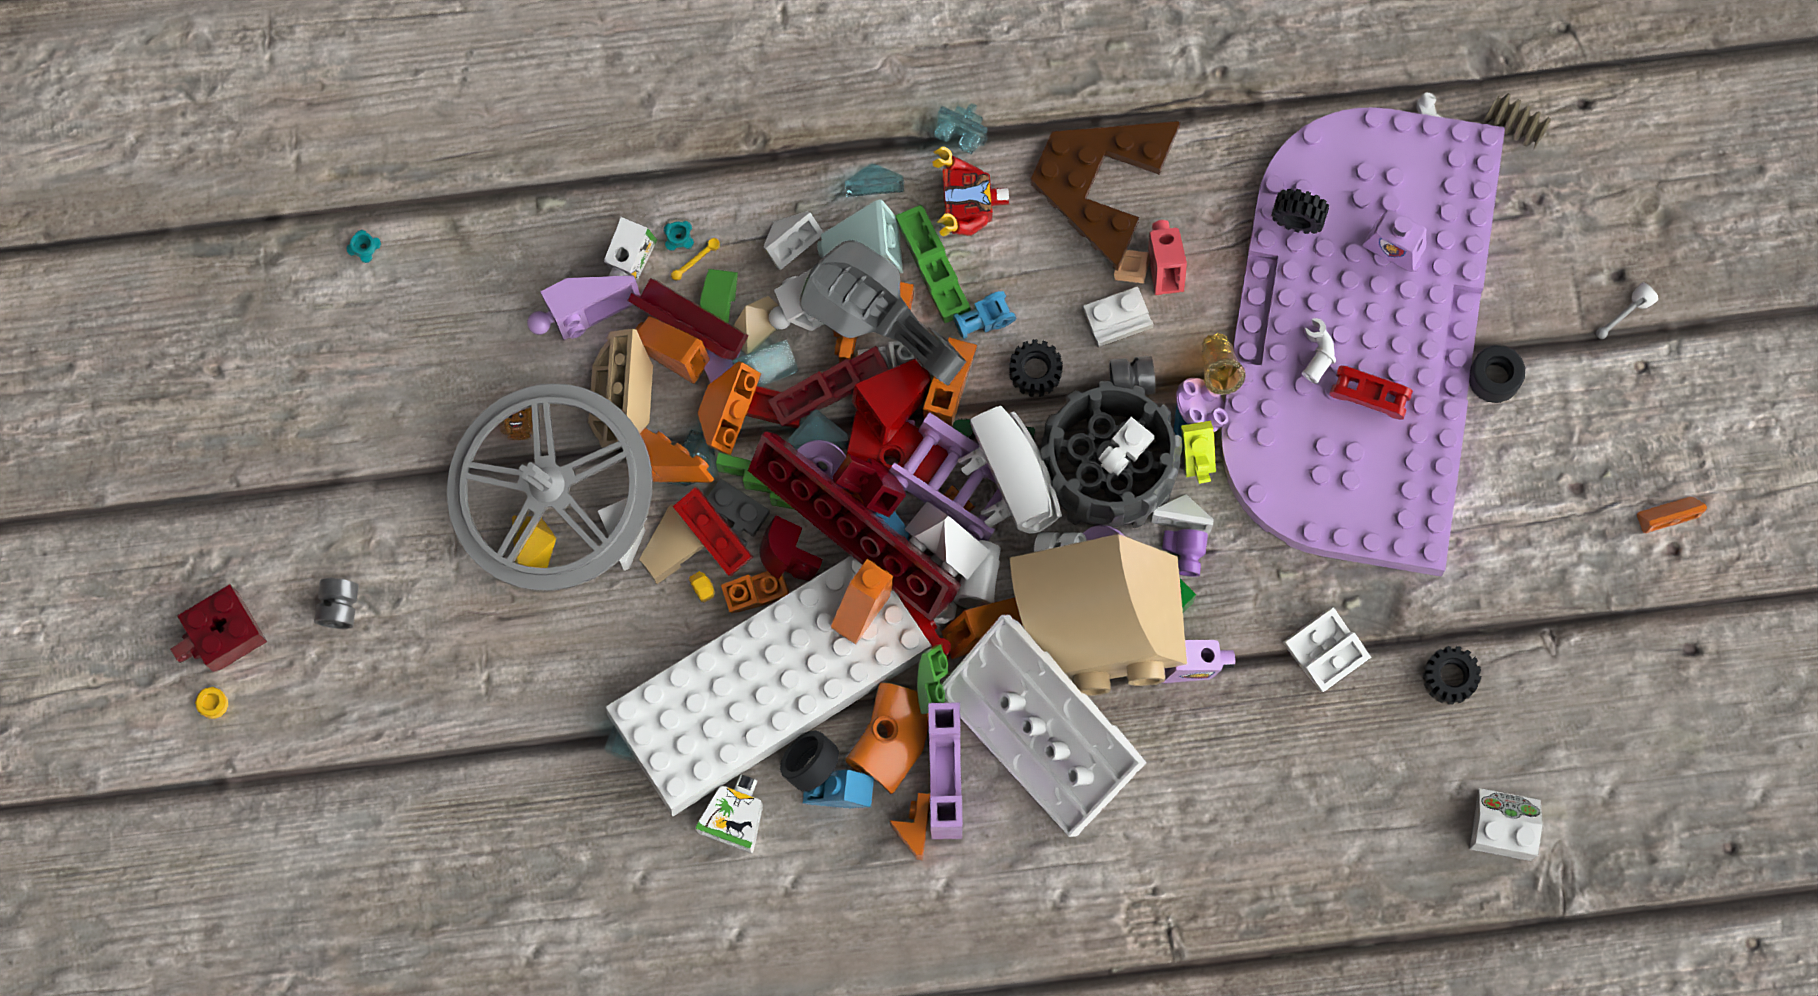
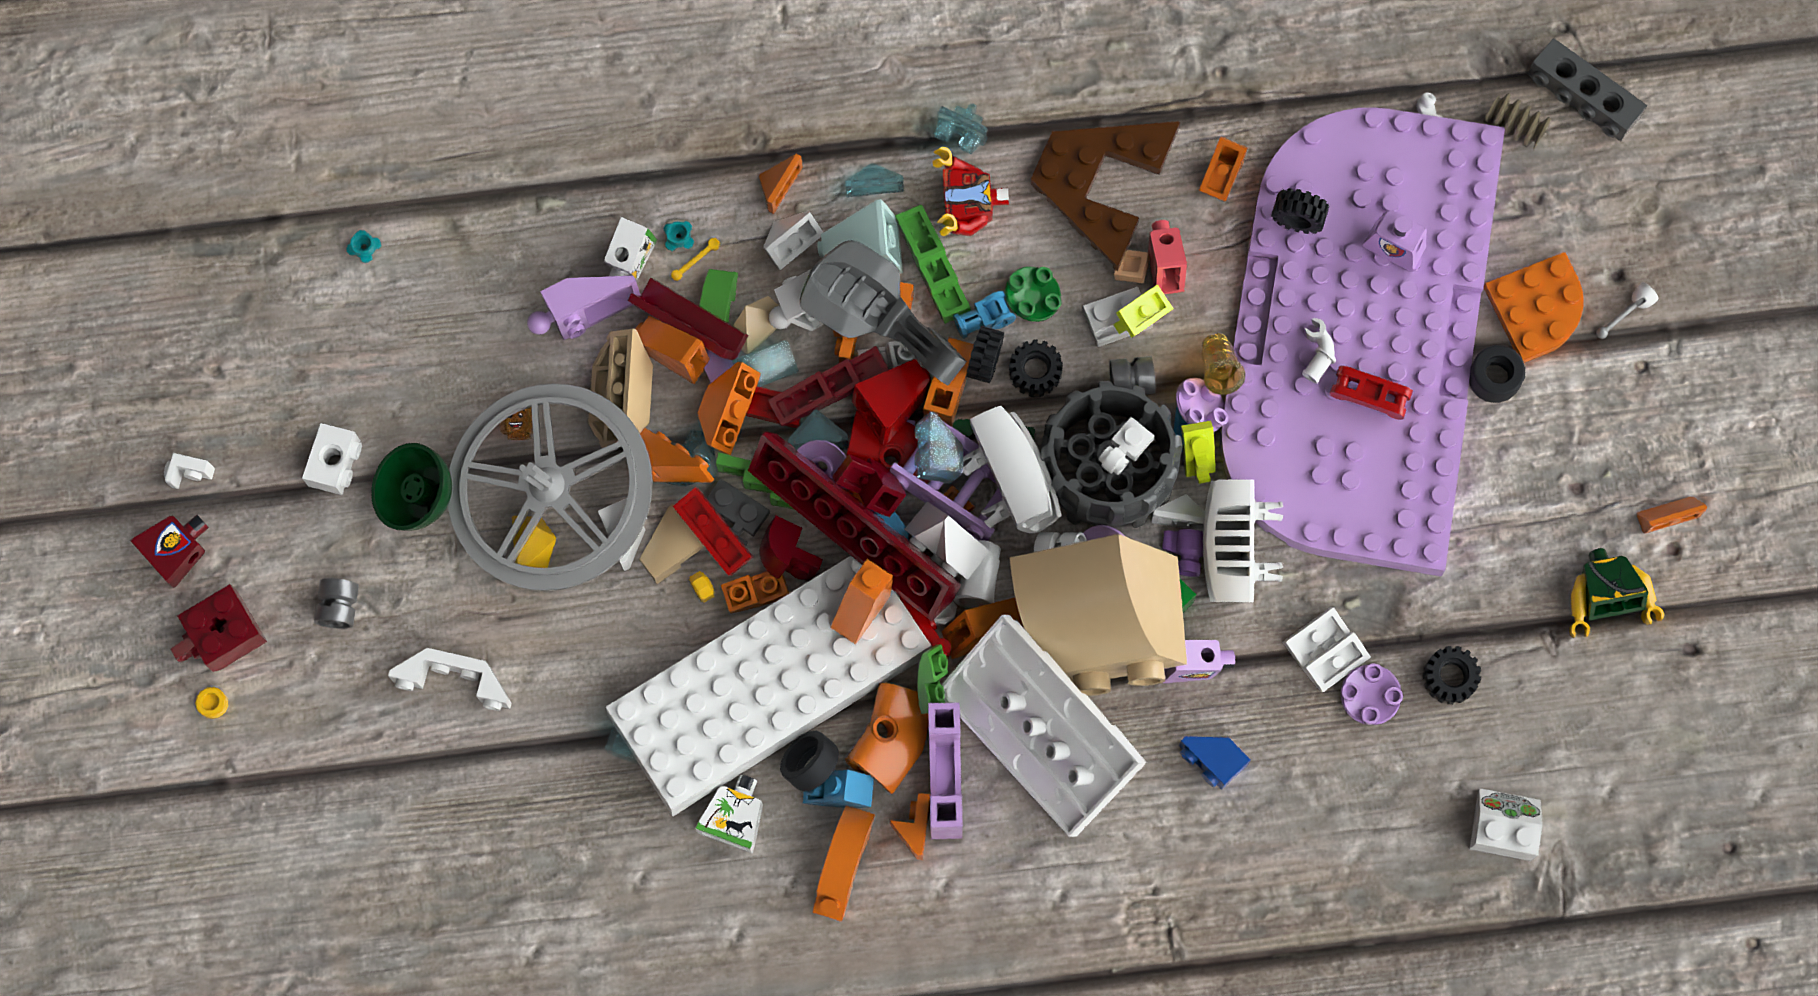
none -> dark red torso [130,515,209,588]
none -> white bracket [164,453,215,489]
none -> white brick [302,423,362,495]
none -> dark green piece [371,443,452,531]
none -> white slope [388,648,512,711]
none -> orange slope [759,154,803,214]
none -> orange arch [812,805,875,922]
none -> clear light blue slope [914,412,963,483]
none -> black tyre [967,326,1004,384]
none -> green dish [1005,266,1062,322]
none -> neon yellow plate [1113,284,1173,338]
none -> blue slope [1179,736,1251,790]
none -> orange slope [1199,137,1248,202]
none -> white piece [1203,479,1283,602]
none -> lavender dish [1341,663,1403,725]
none -> orange plate [1483,252,1584,363]
none -> dark grey brick [1528,38,1648,142]
none -> torso [1569,548,1664,638]

